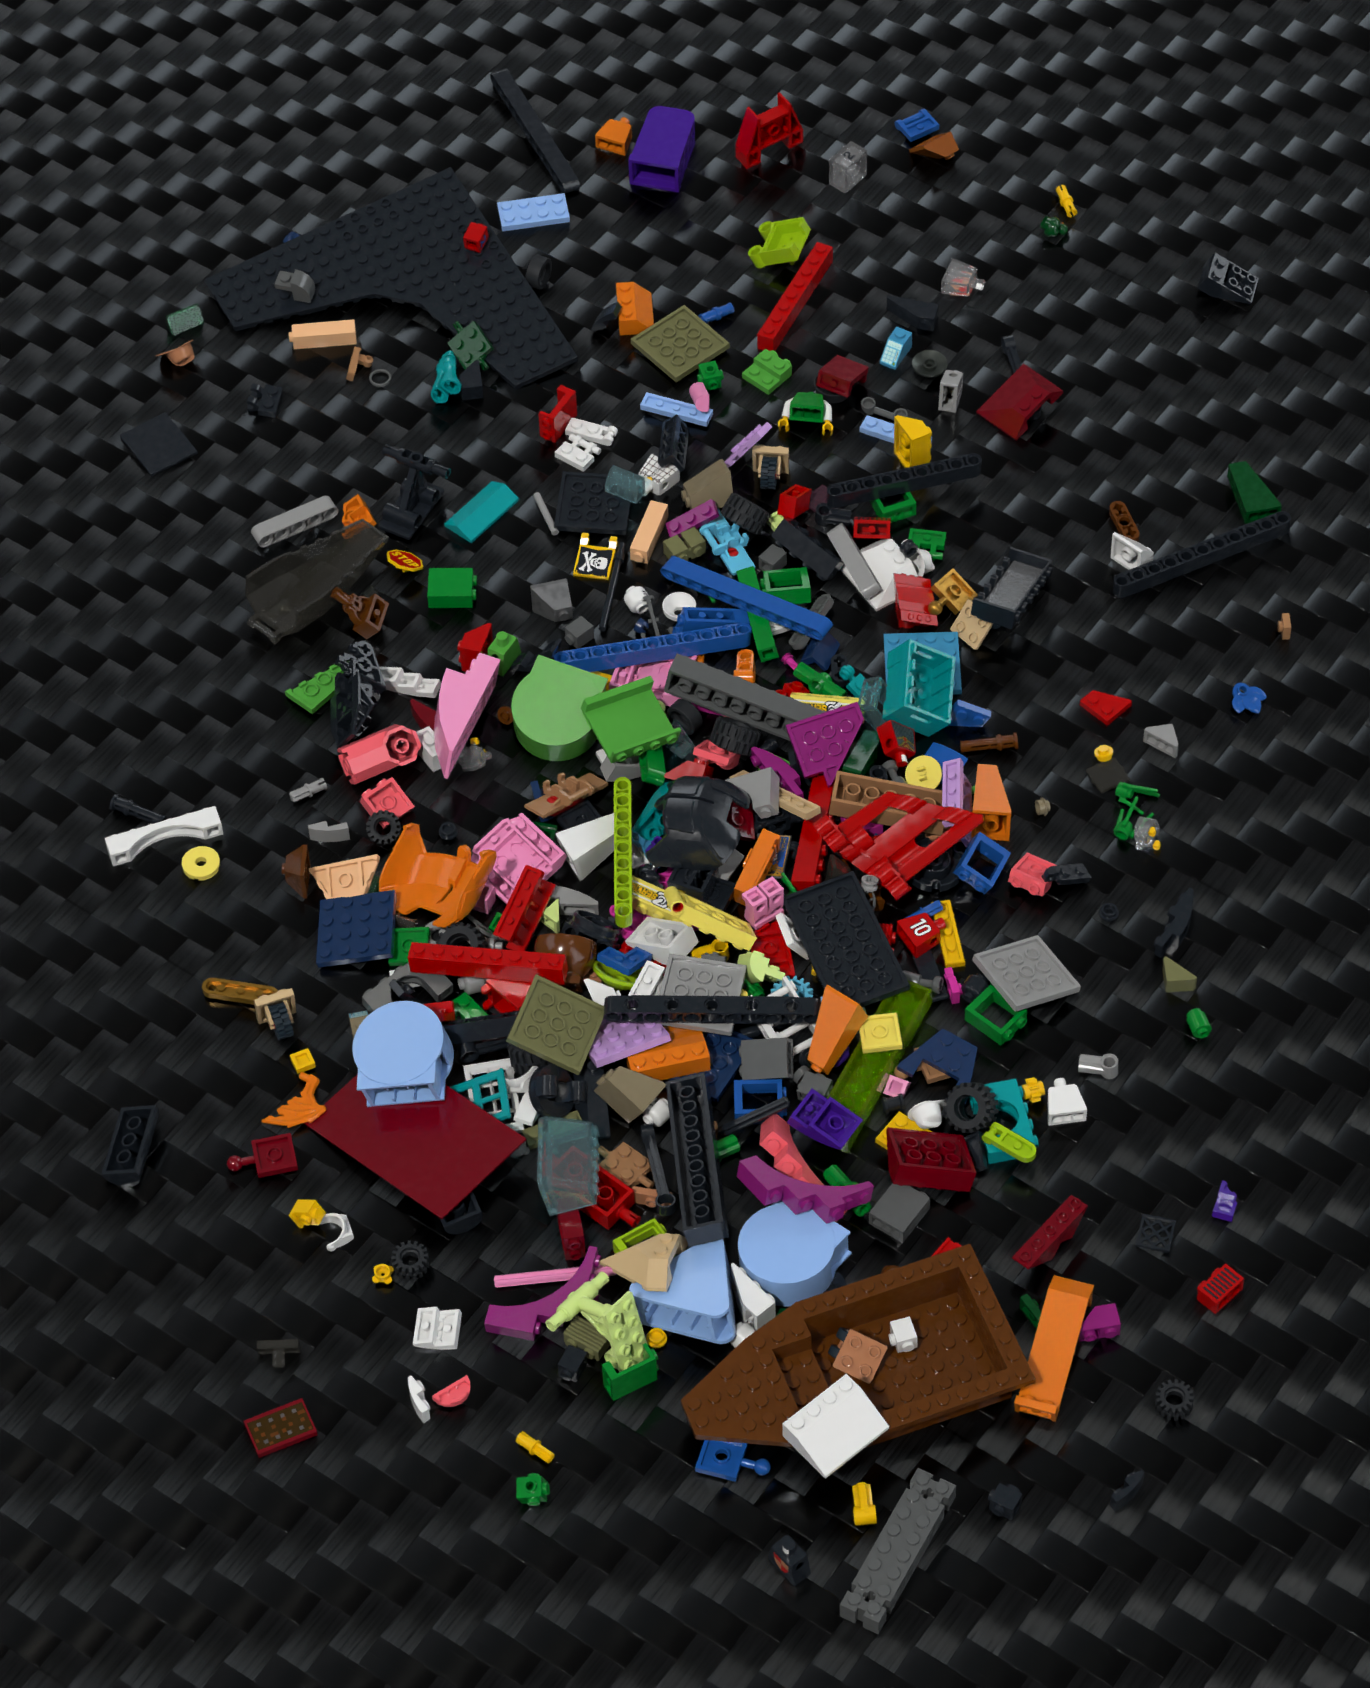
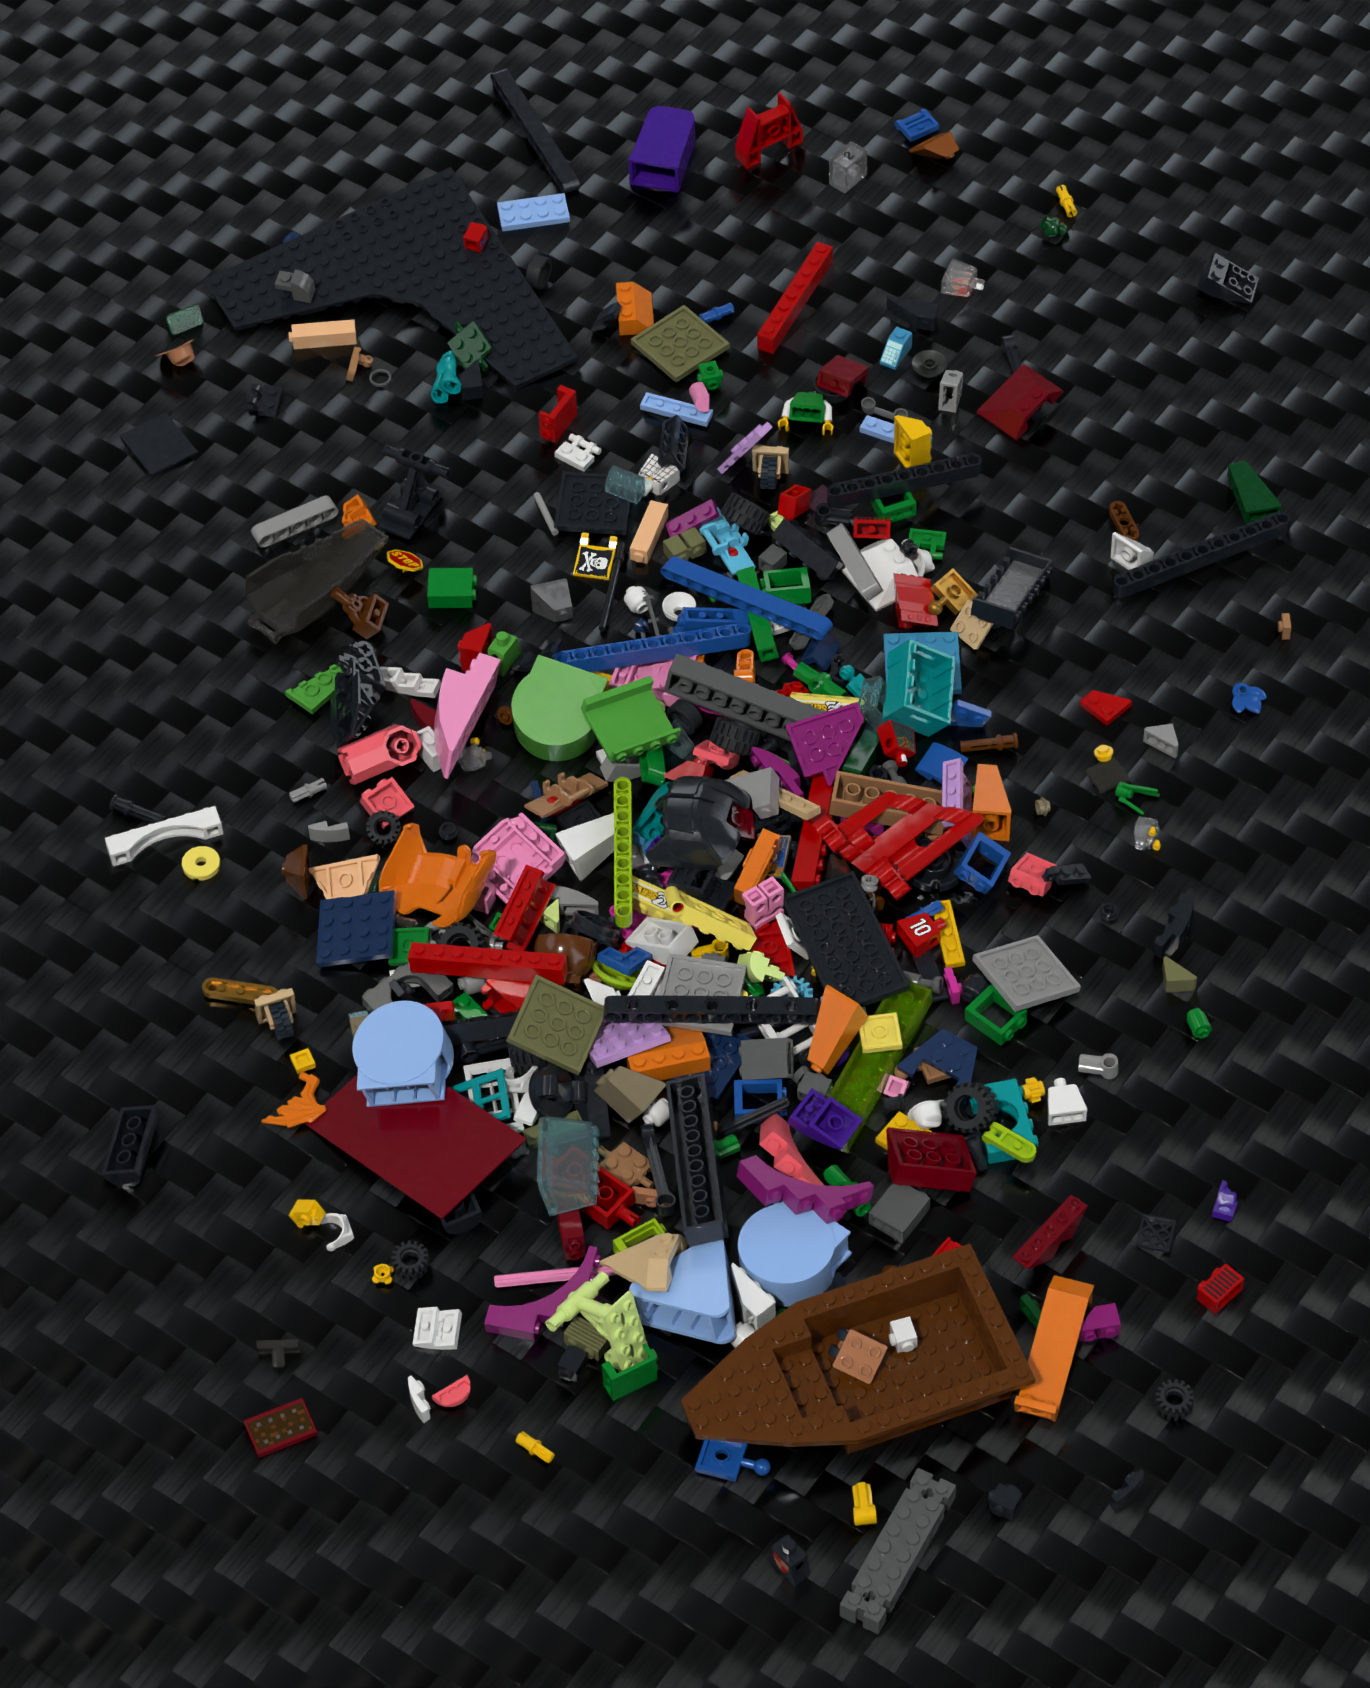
dark red plate [227,1133,298,1178] -> none
teal slope [444,481,519,543] -> none
green brick [516,1473,550,1506] -> none
white plate [565,418,618,446] -> none
dark grey brick [565,616,594,649] -> none
orange torso [595,117,632,156] -> none
yellow plate [646,1328,667,1348] -> none
dark tan slope [681,459,733,510] -> none
bright green plate [742,349,792,395] -> none
lime piece [748,217,811,268] -> none
white slope [782,1374,889,1479] -> none
light yellow piece [905,755,942,789] -> none
green plant [1113,796,1154,840] -> none

